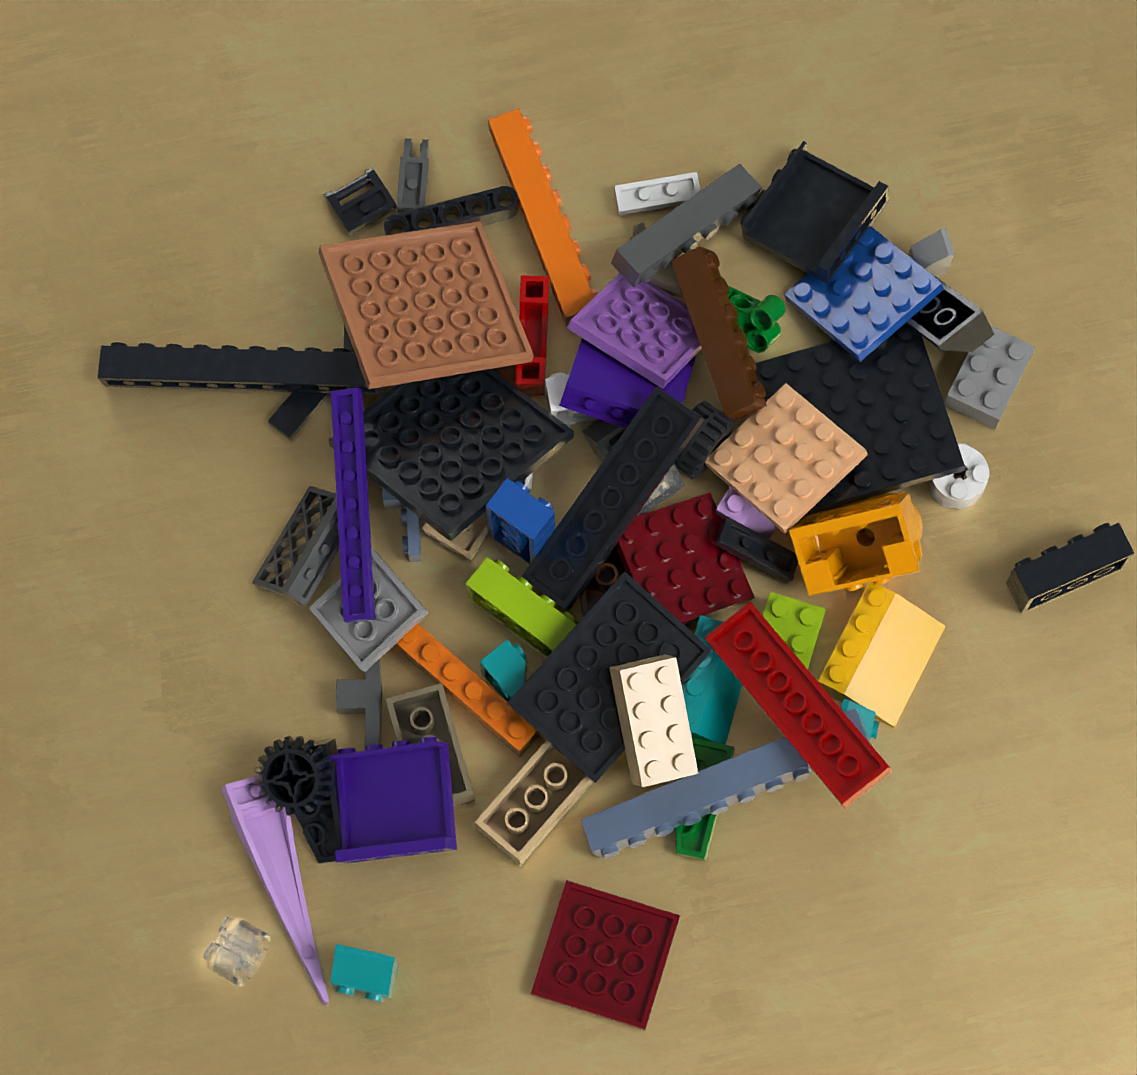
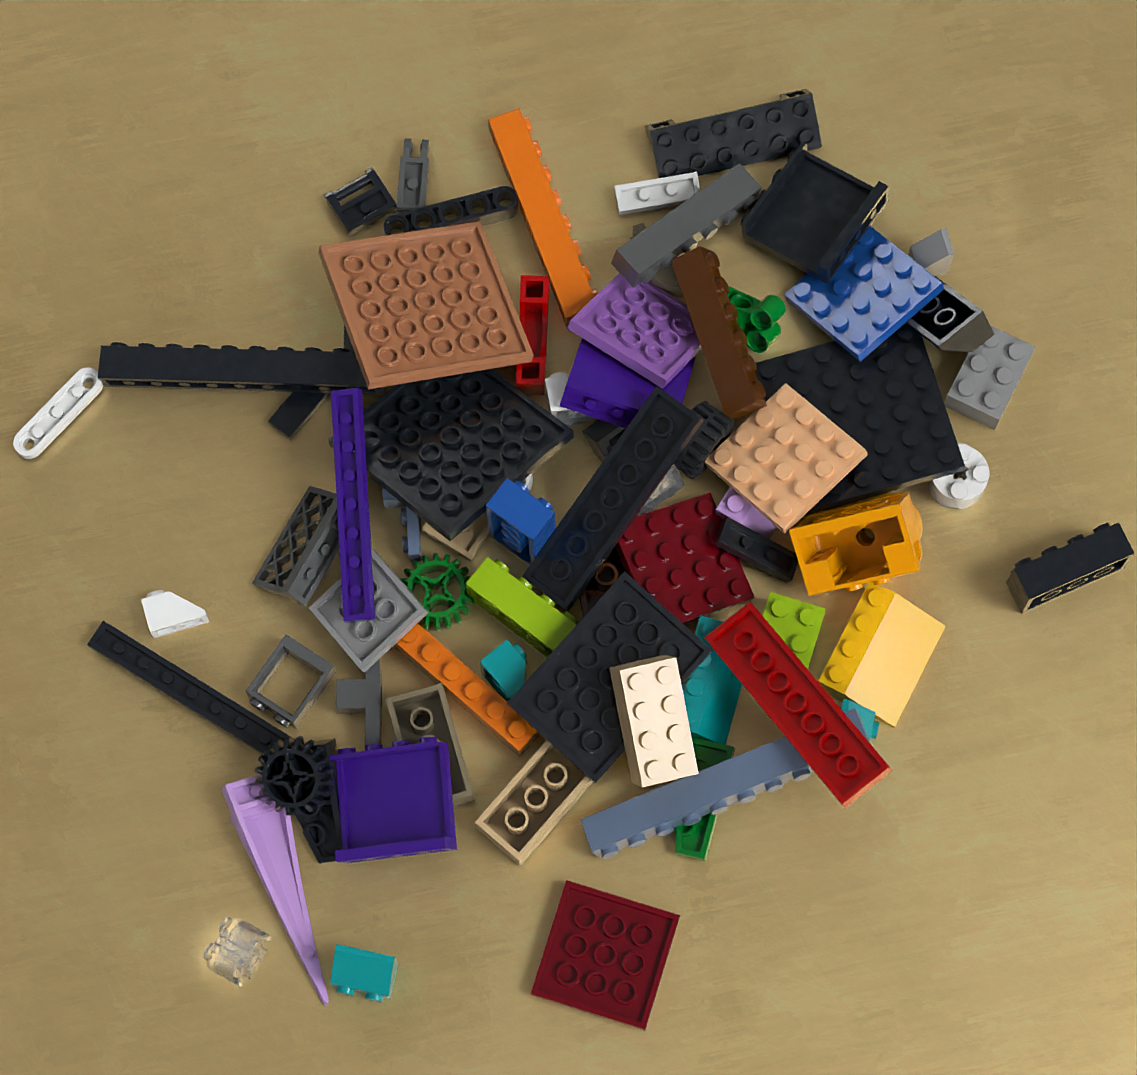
none -> white plate [13,368,103,459]
none -> black plate [87,621,295,755]
none -> white slope [141,590,210,638]
none -> dark grey window [246,634,336,729]
none -> green gear [400,553,475,631]
none -> black bracket [645,89,822,178]

